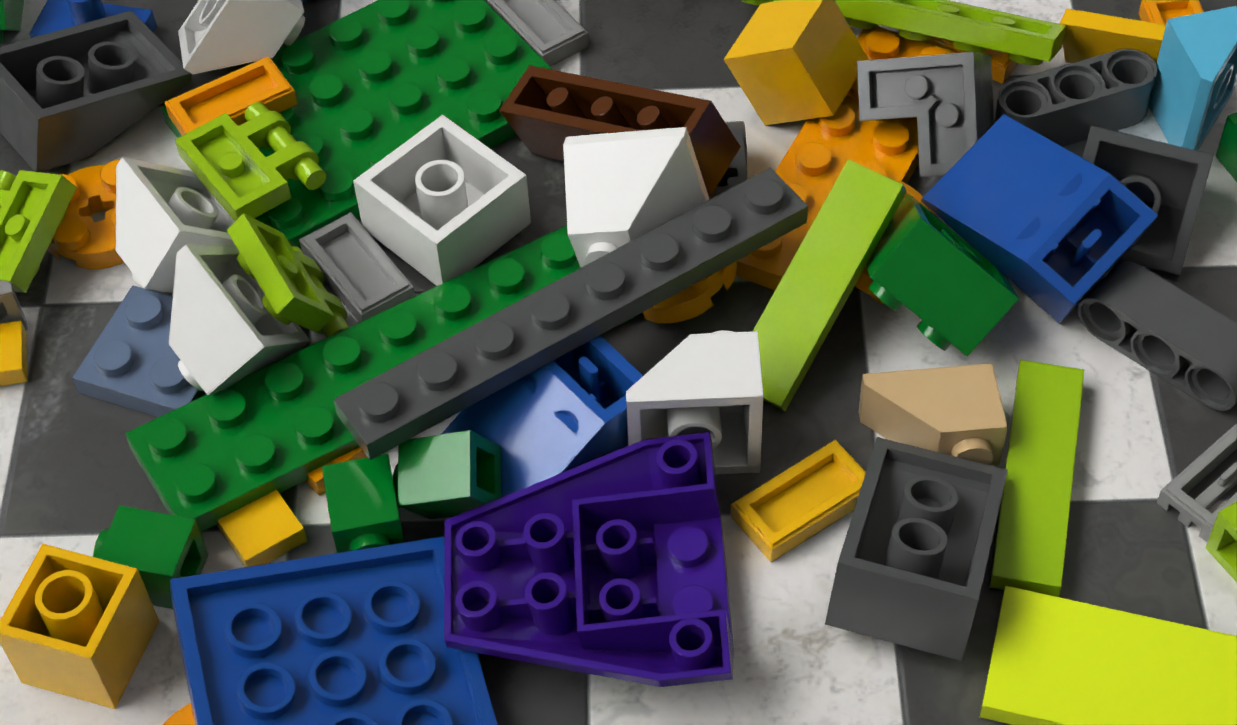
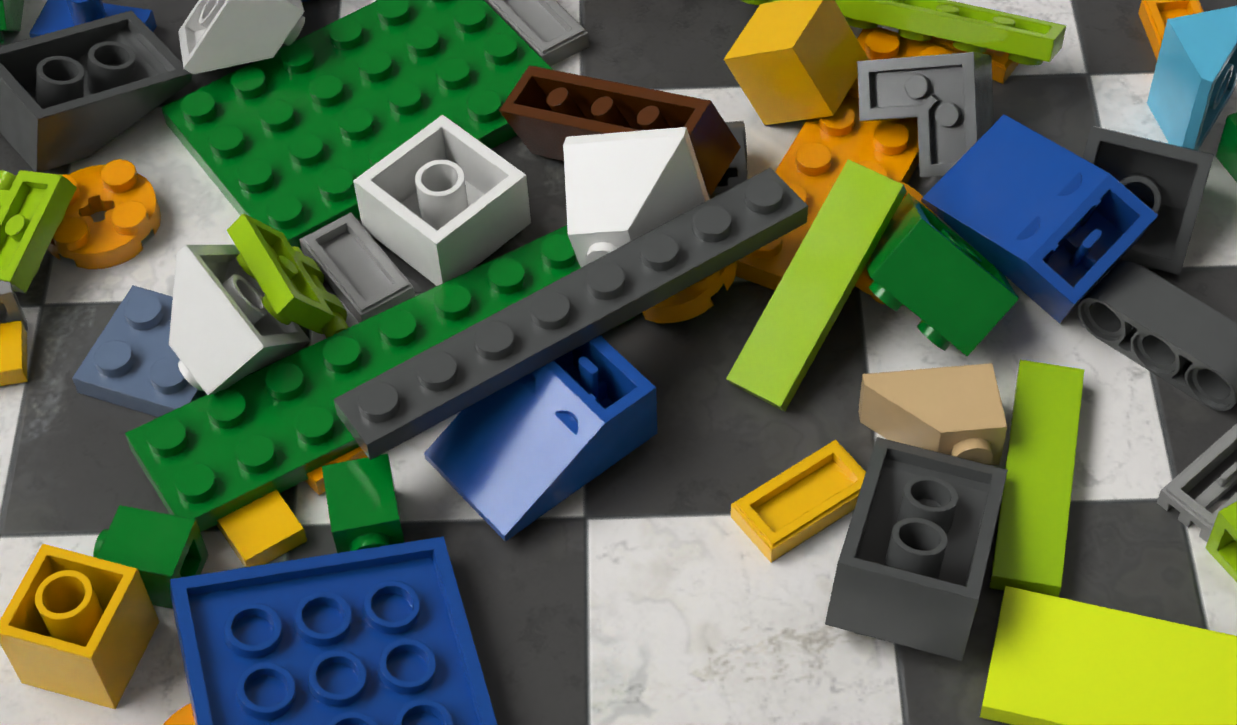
white slope [116,157,235,294] -> none
light orange tile [165,56,298,136] -> none
lime plate [175,102,326,221] -> none
green brick [393,430,501,519] -> none
dark purple wedge [444,432,734,687] -> none
white slope [626,330,764,474] -> none
dark grey beam [994,49,1157,147] -> none
yellow tile [1059,9,1166,63] -> none

